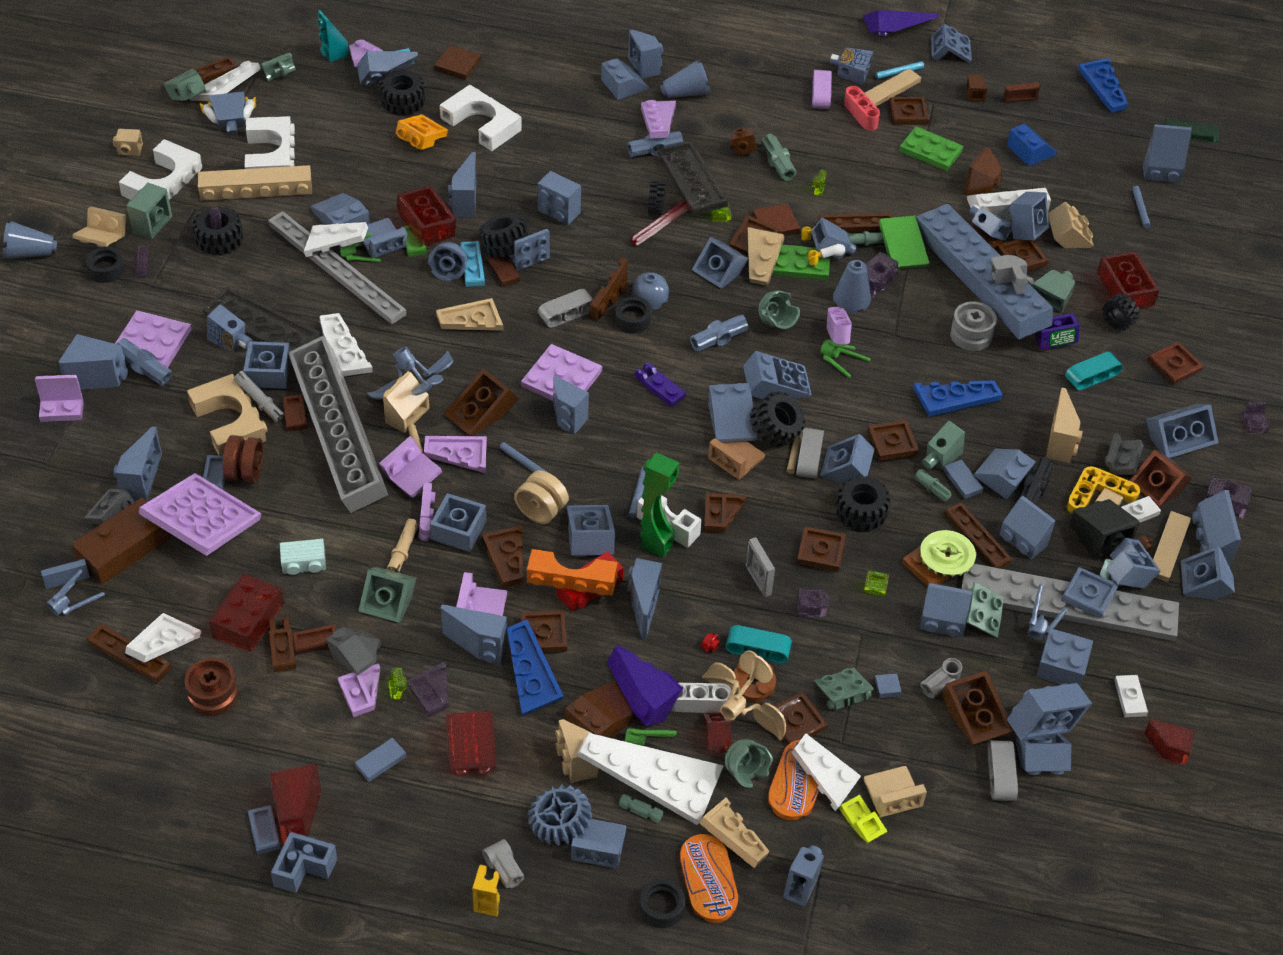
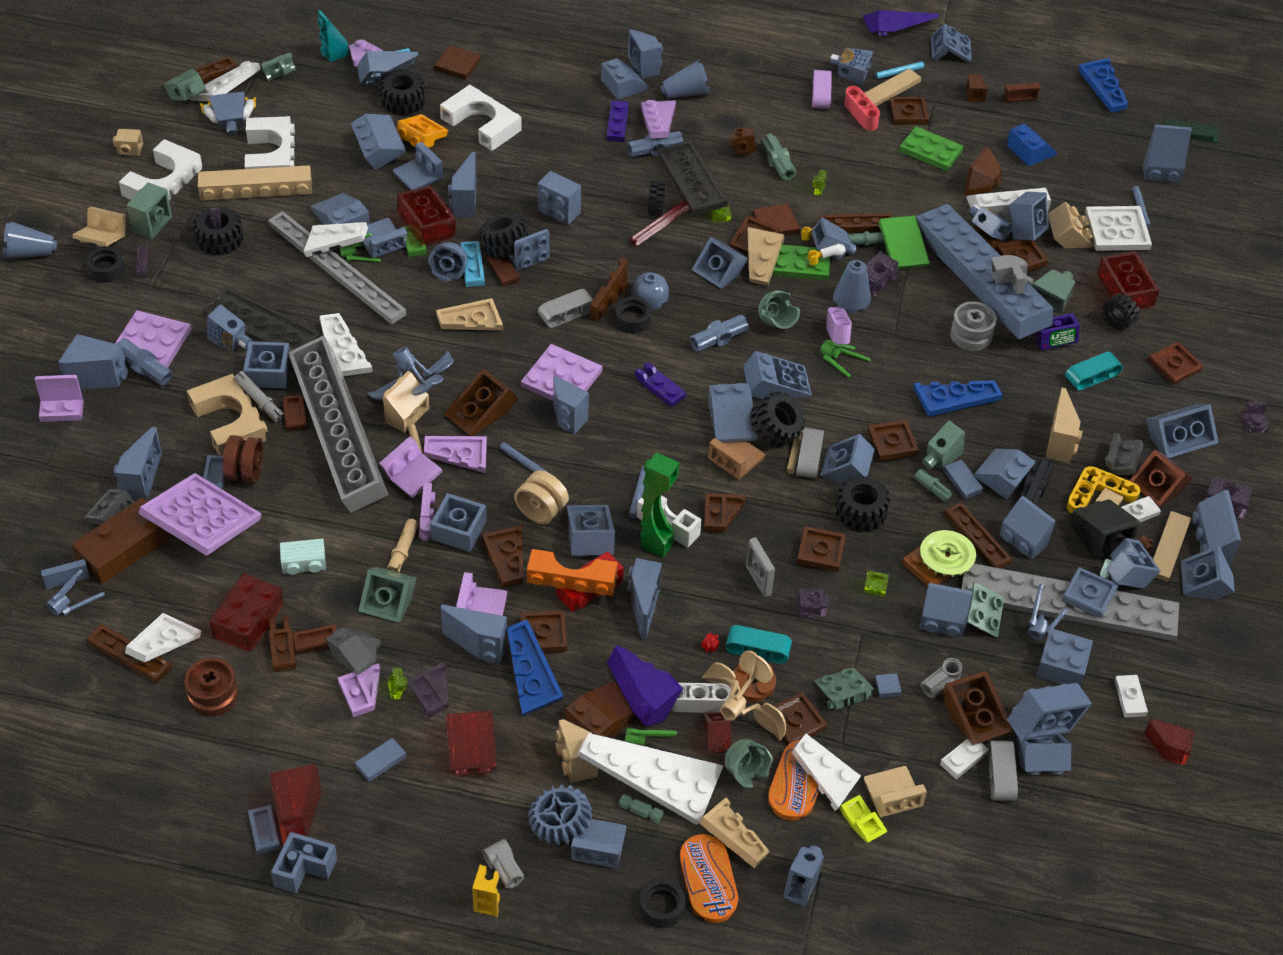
none -> sand blue slope [351,114,406,170]
none -> sand blue bracket [393,142,443,192]
none -> dark purple plate [607,101,629,142]
none -> white plate [940,739,989,780]
none -> white plate [1085,206,1152,251]

